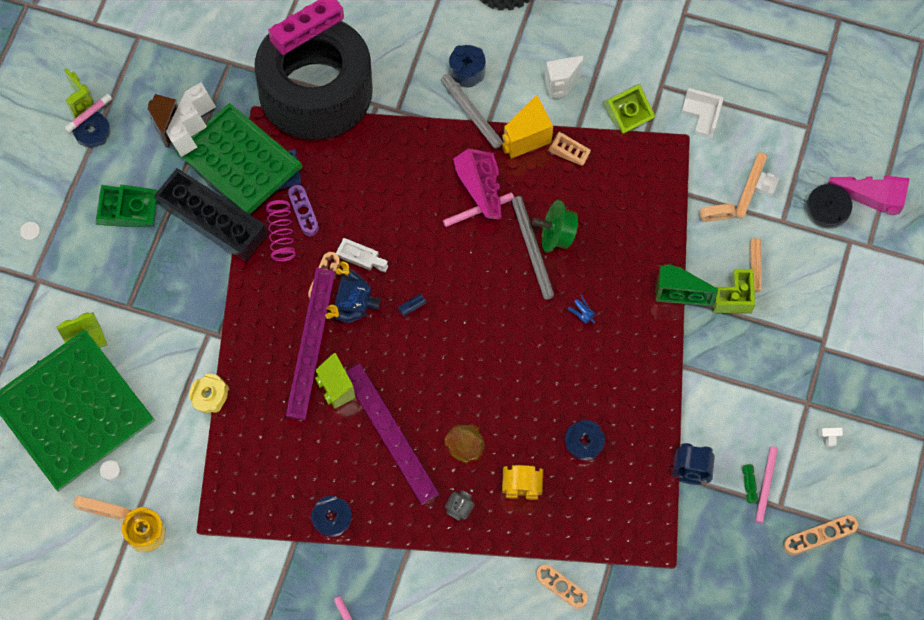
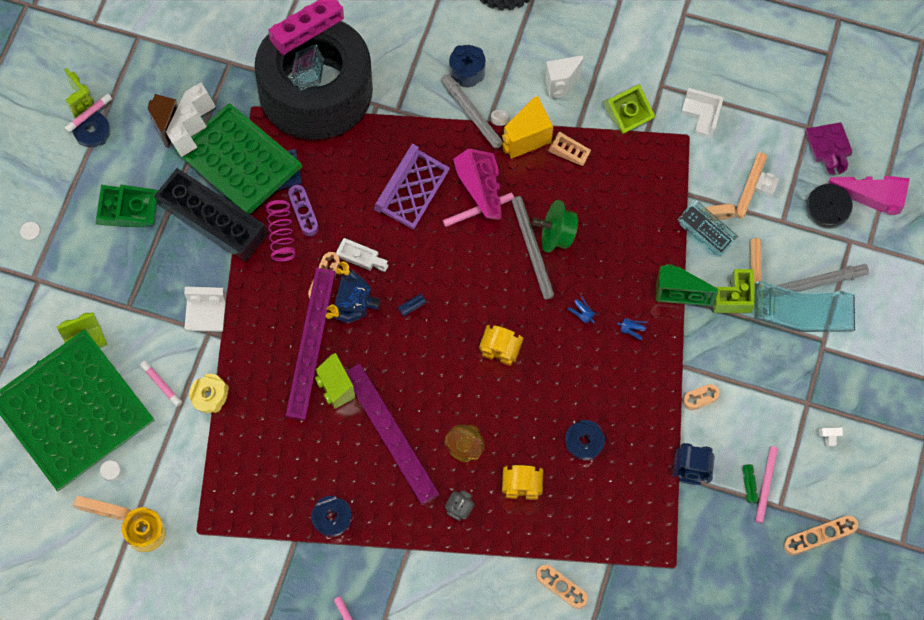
none -> bright pink bar [140,360,182,407]
none -> white bracket [184,287,226,332]
none -> clear light blue brick [291,44,324,91]
none -> medium lavender fence [374,144,450,230]
none -> yellow brick [479,325,523,365]
none -> white tile [491,110,509,126]
none -> blue piece [617,318,648,340]
none -> clear light blue brick [677,200,739,257]
none -> light nougat beam [683,384,720,411]
none -> clear light blue windscreen [754,281,855,332]
none -> light grey axle [767,264,869,298]
none -> magenta plate [805,122,853,175]

